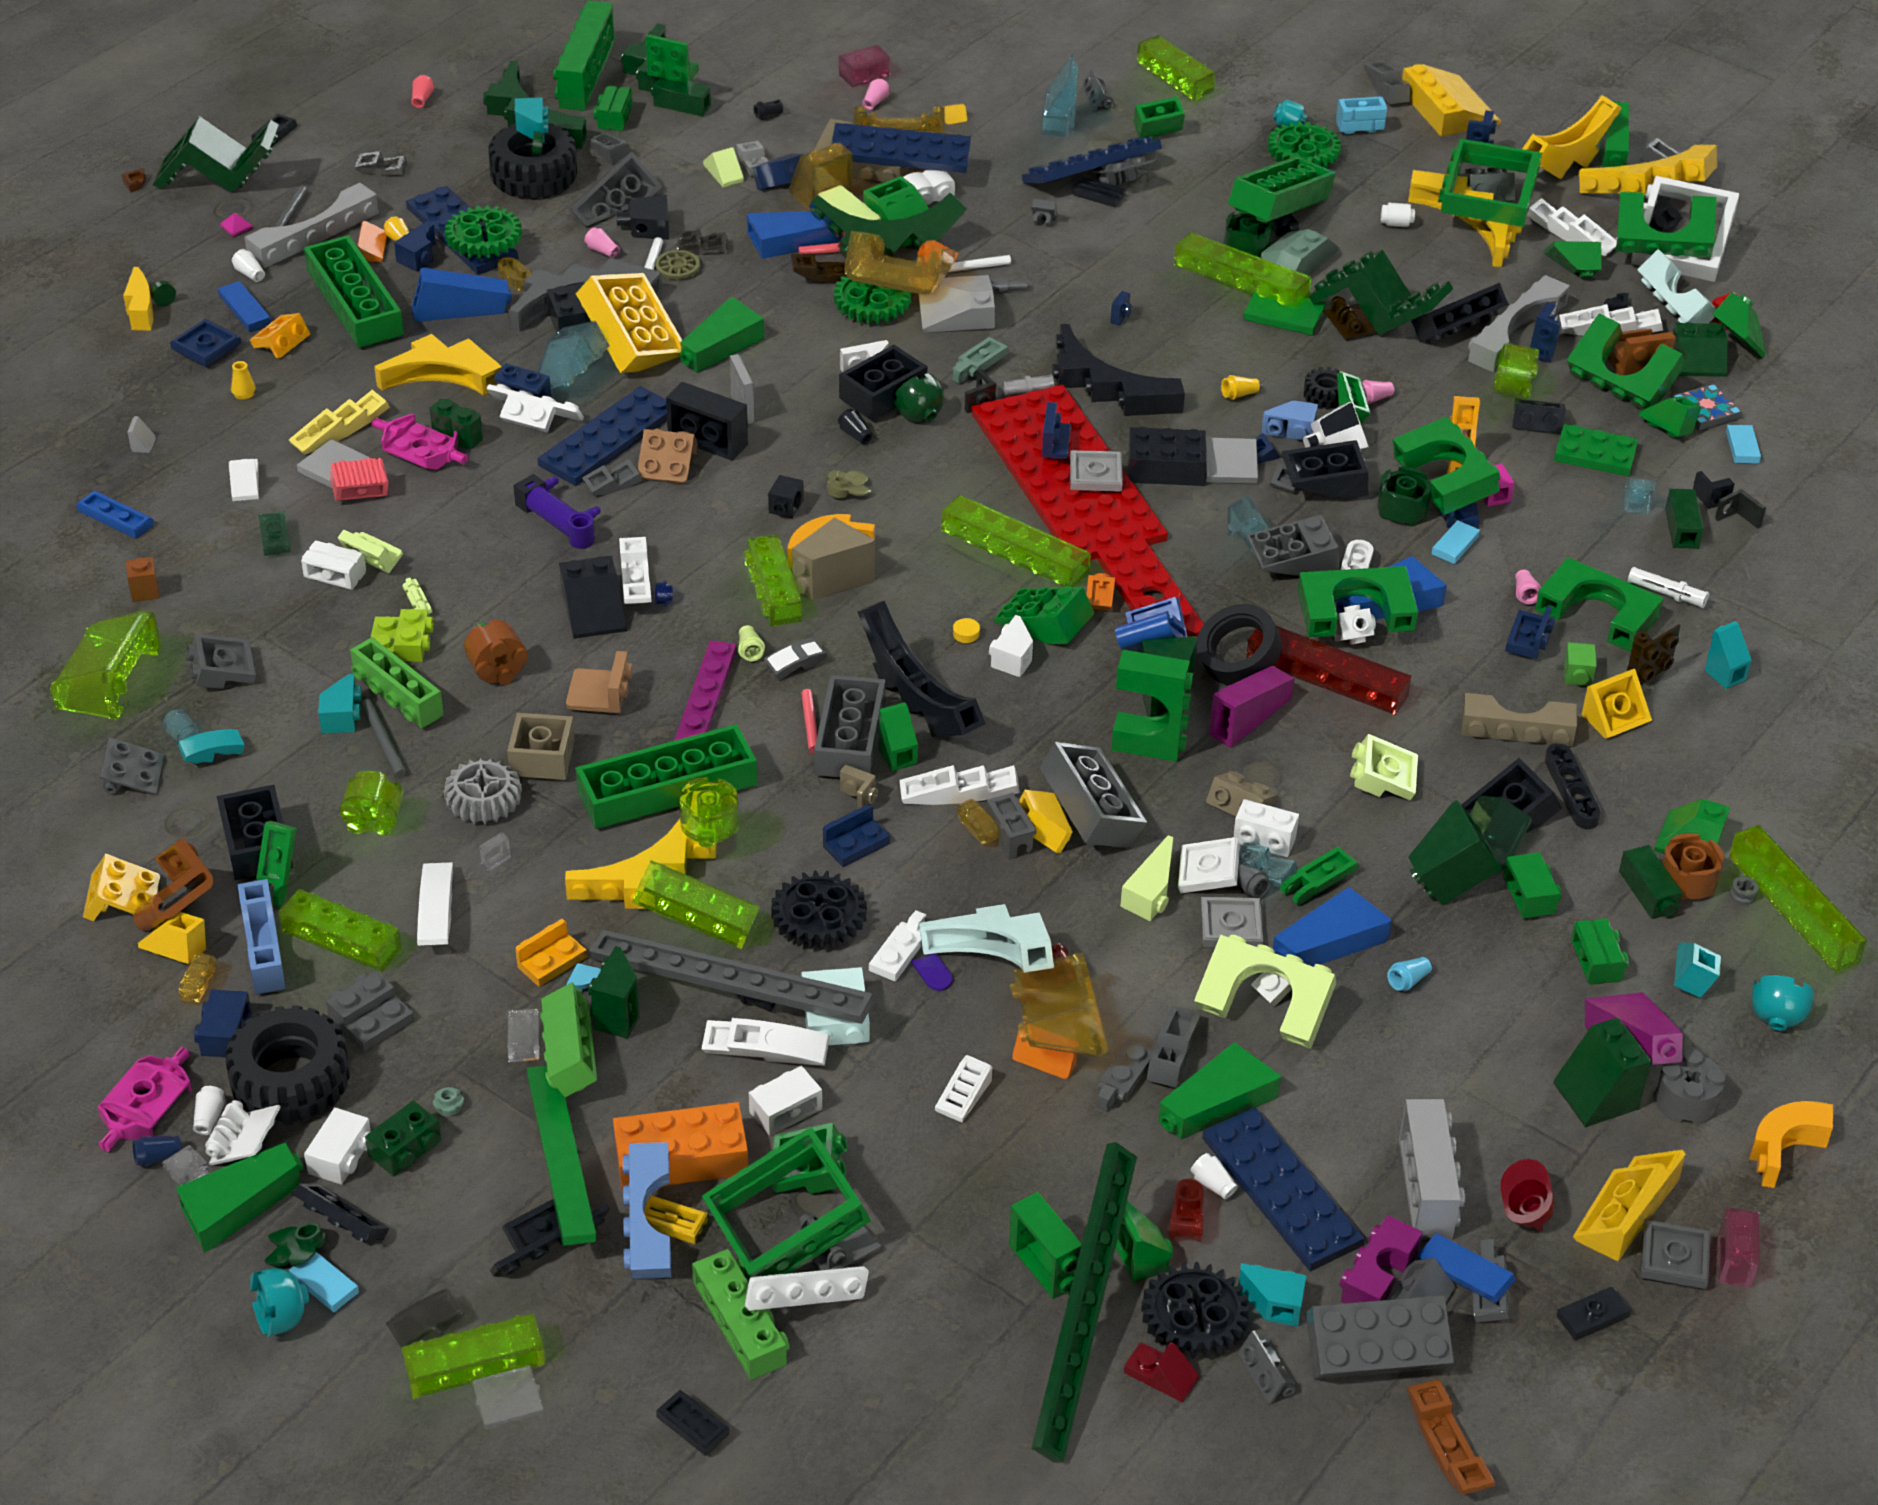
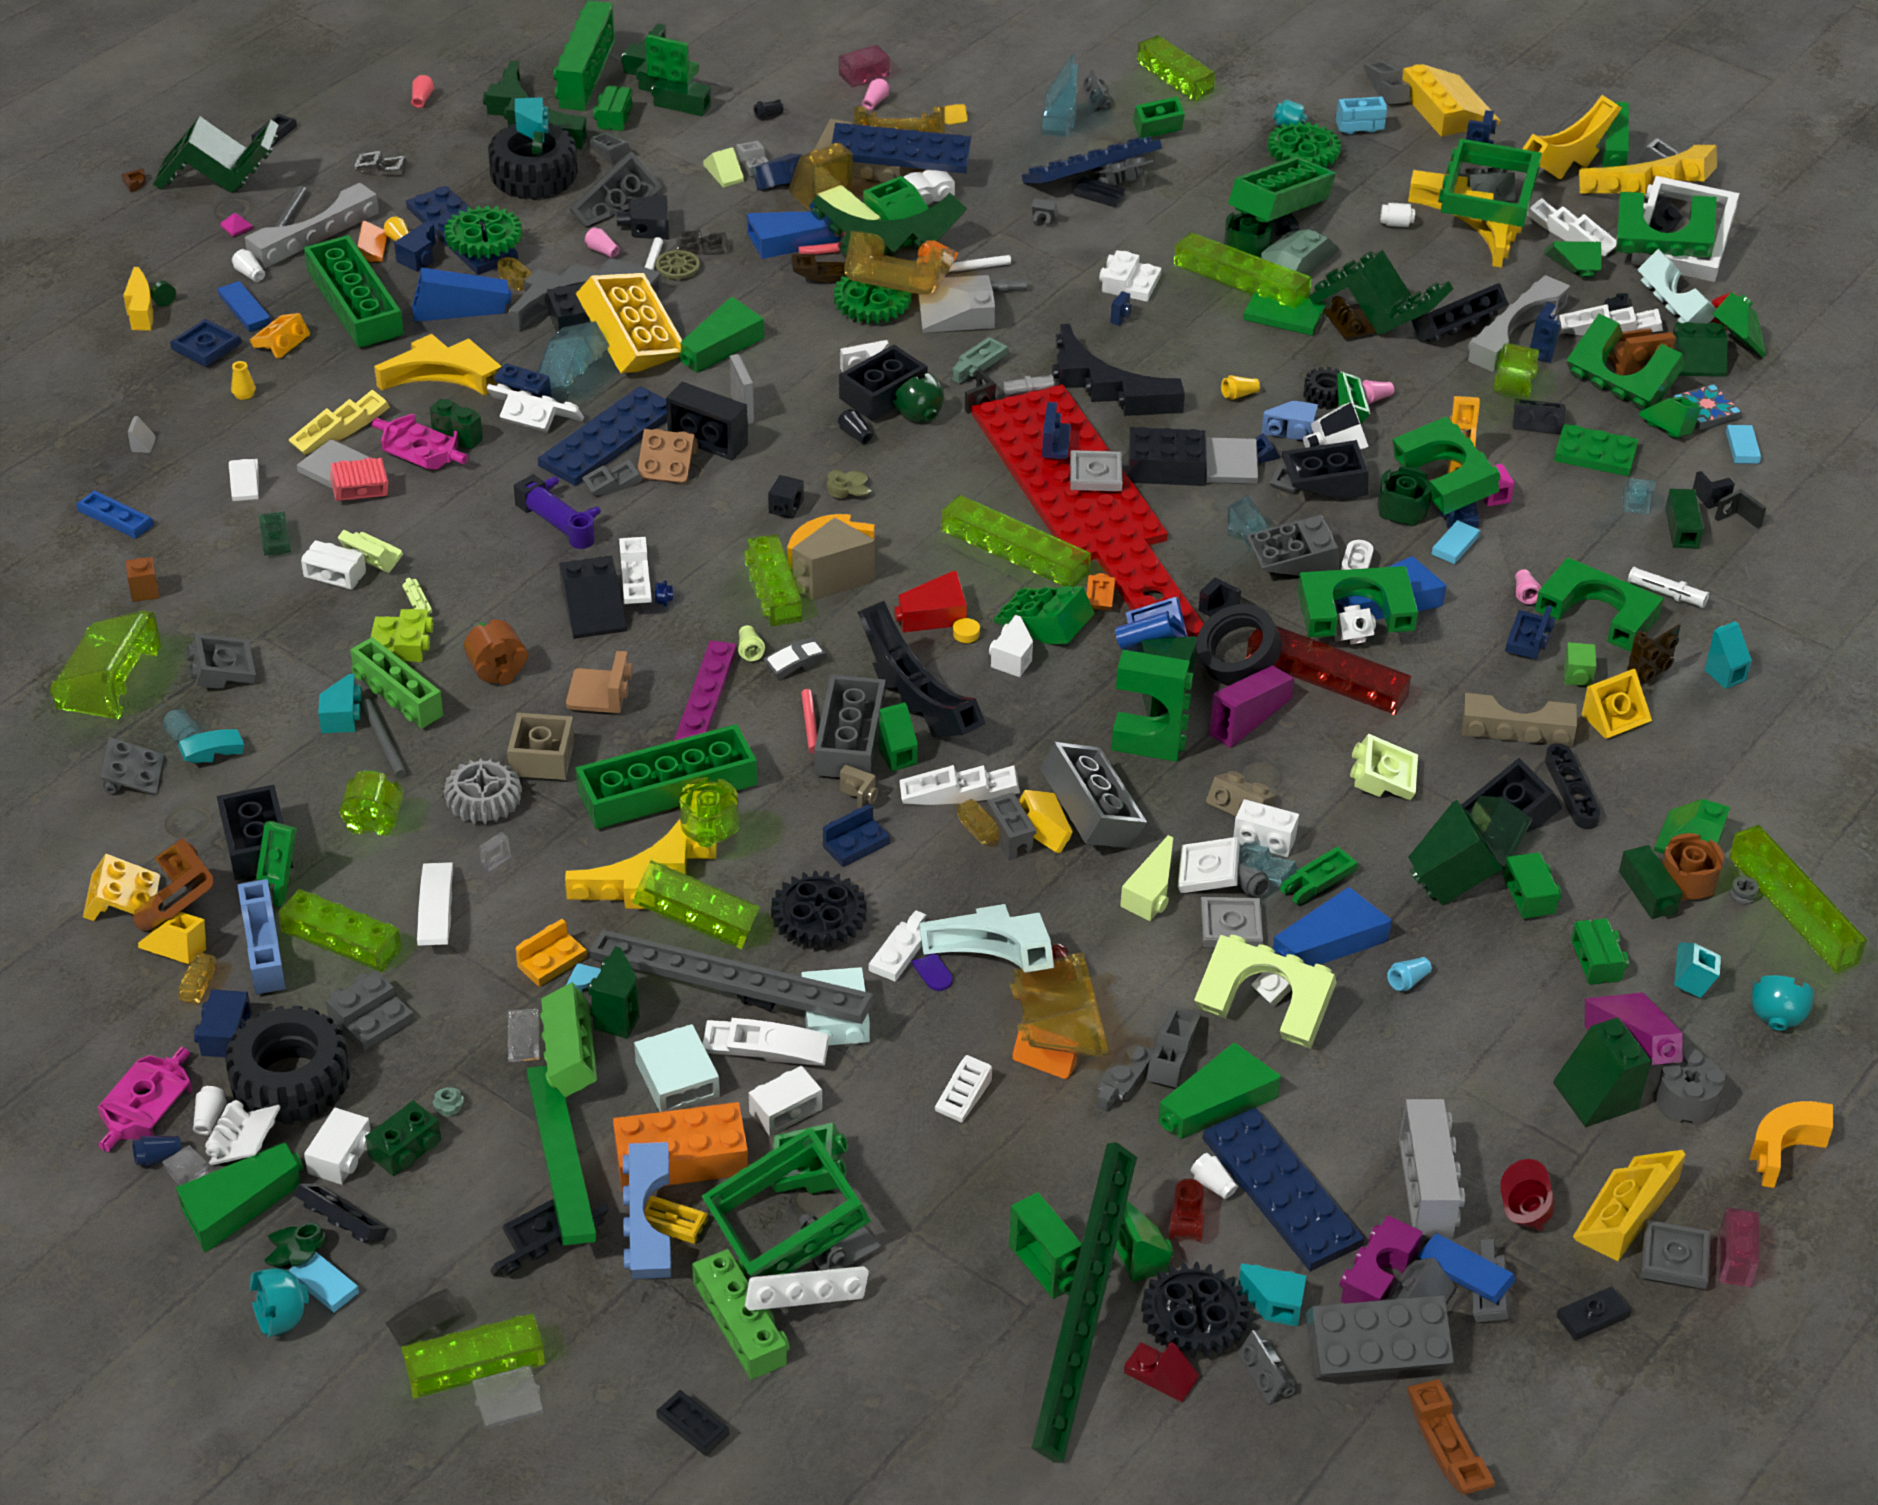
none -> light aqua brick [634,1024,720,1112]
none -> red slope [894,571,967,633]
none -> white plate [1099,250,1161,302]
none -> black panel [1198,577,1241,617]

